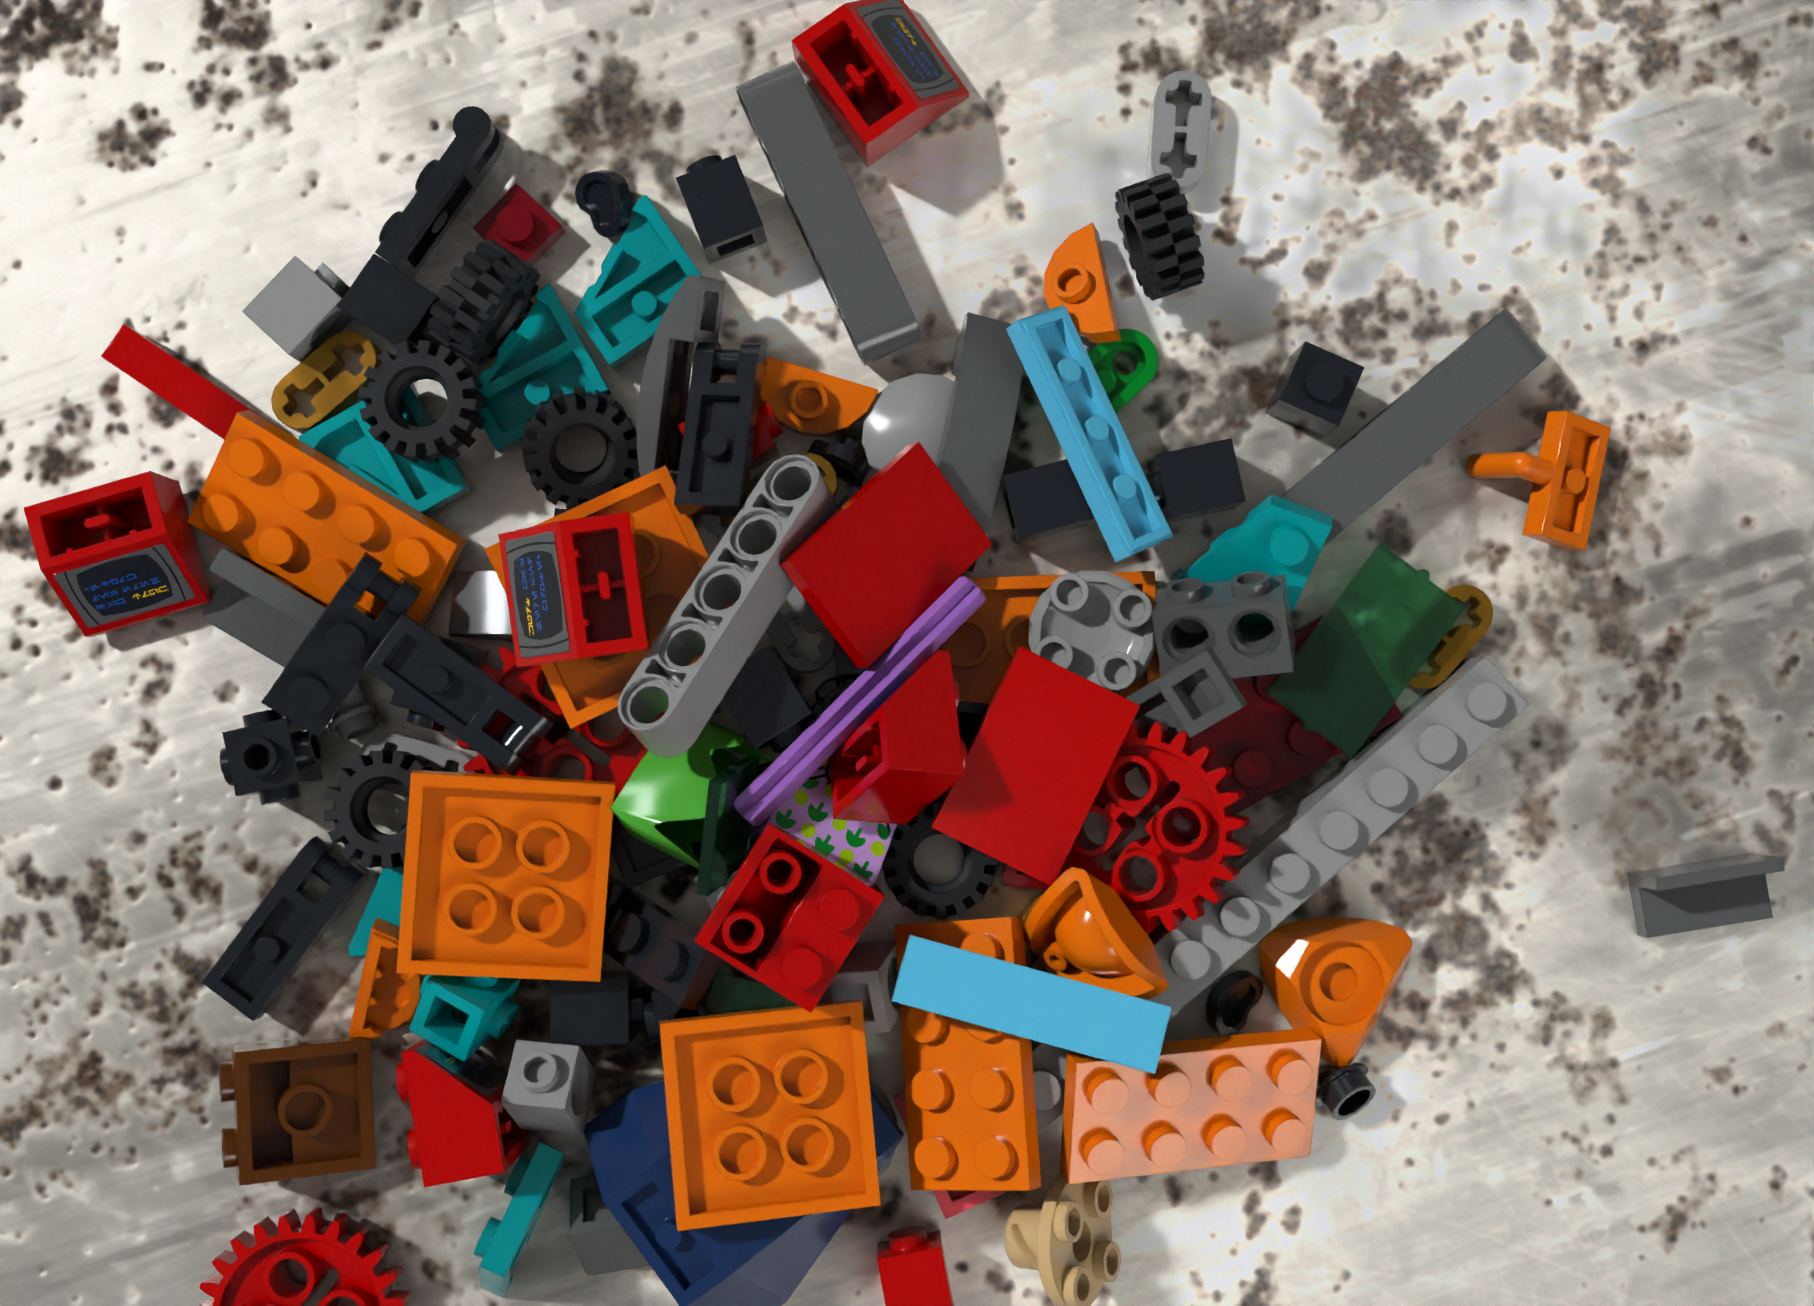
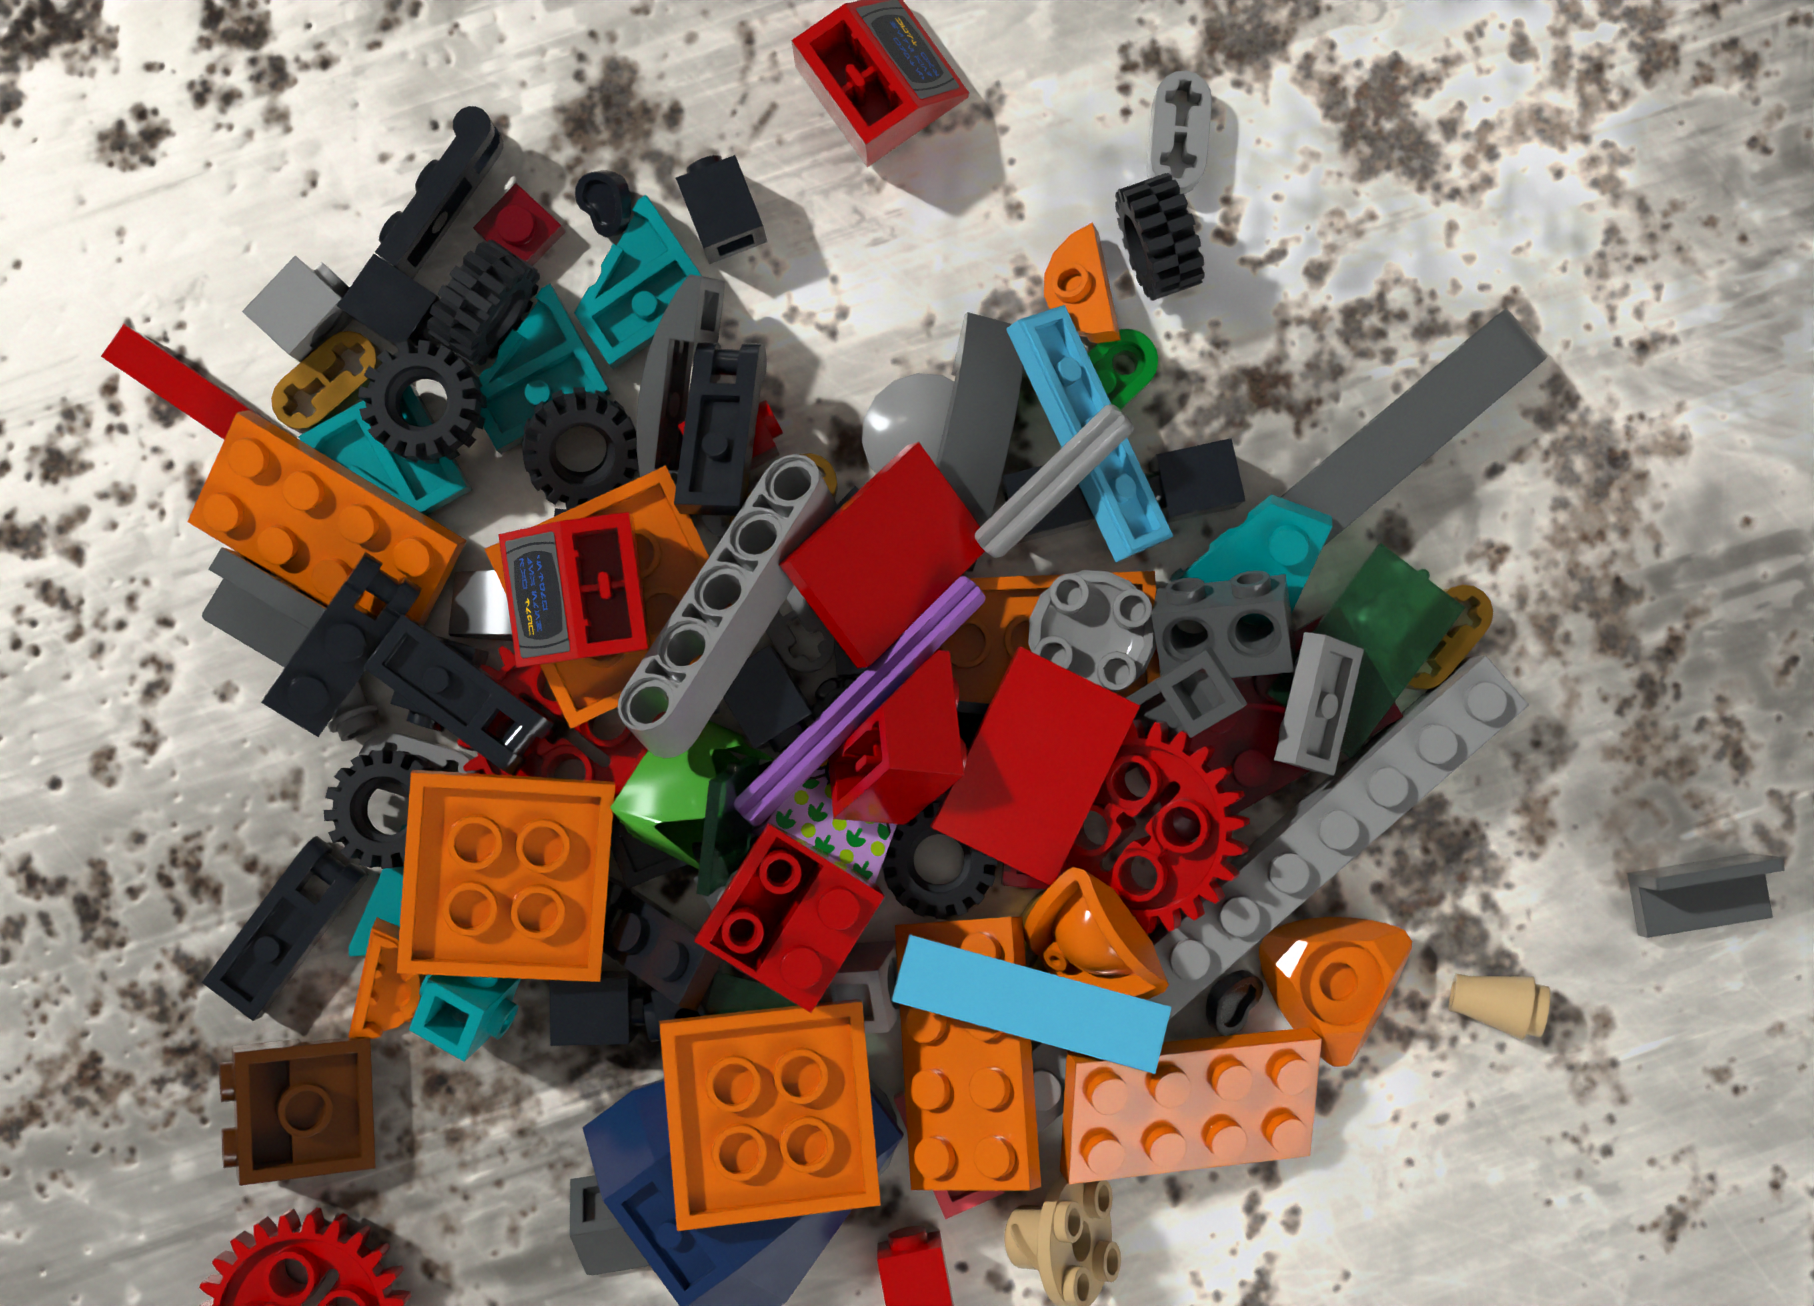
red slope [23,471,212,637] -> none
black brick [220,709,323,805] -> none
red slope [396,1039,530,1188] -> none
teal wing [474,1142,564,1298] -> none
light grey brick [501,1040,597,1136] -> none
dark grey beam [736,61,922,366] -> none
orange plate [760,356,879,437] -> none
black piece [807,438,869,487] -> none
black brick [1265,341,1365,438] -> none
black plate [1315,1063,1376,1120] -> none
orange plate [1466,410,1611,550] -> none
none -> light grey axle [975,404,1134,558]
none -> light grey plate [1274,632,1364,776]
none -> tan cone [1449,973,1550,1040]

